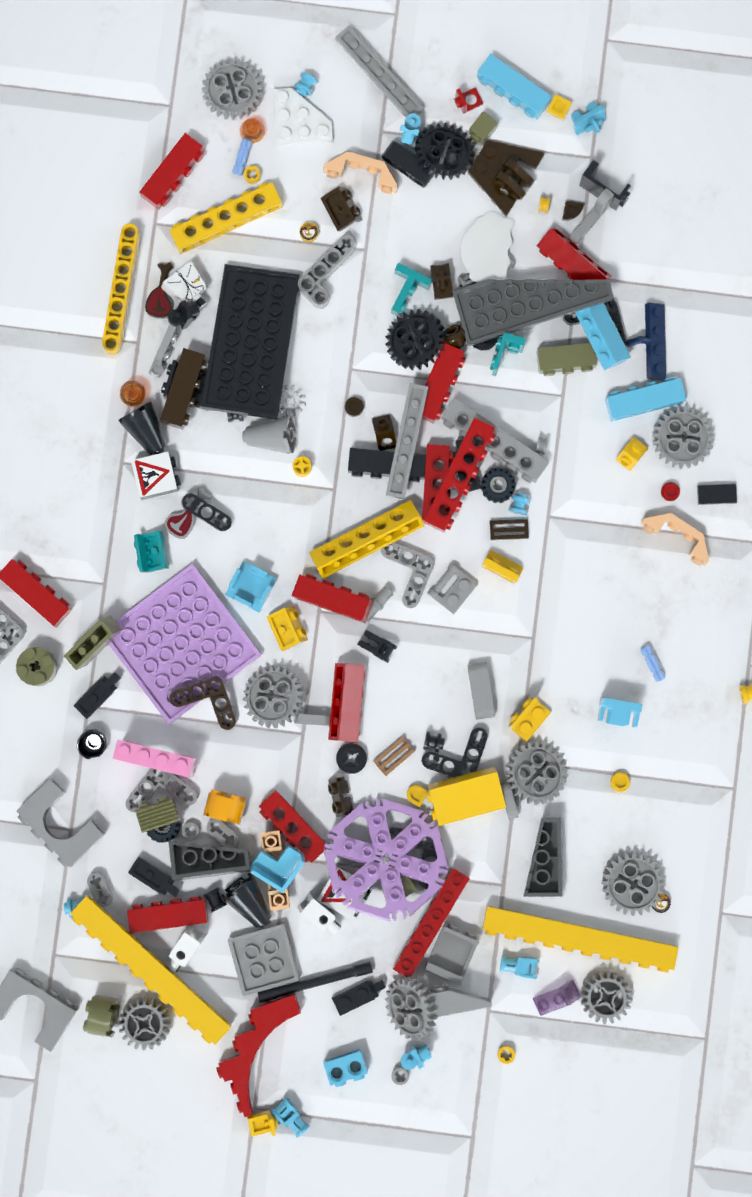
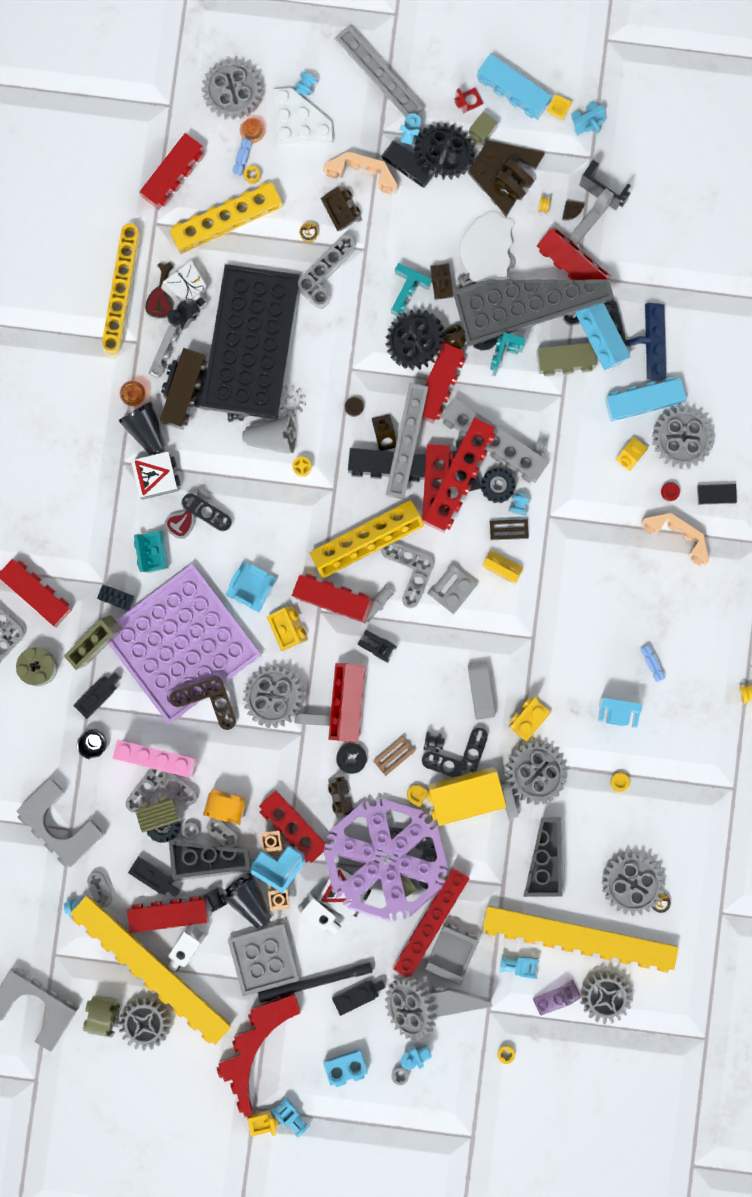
none -> black bush [97,584,135,611]

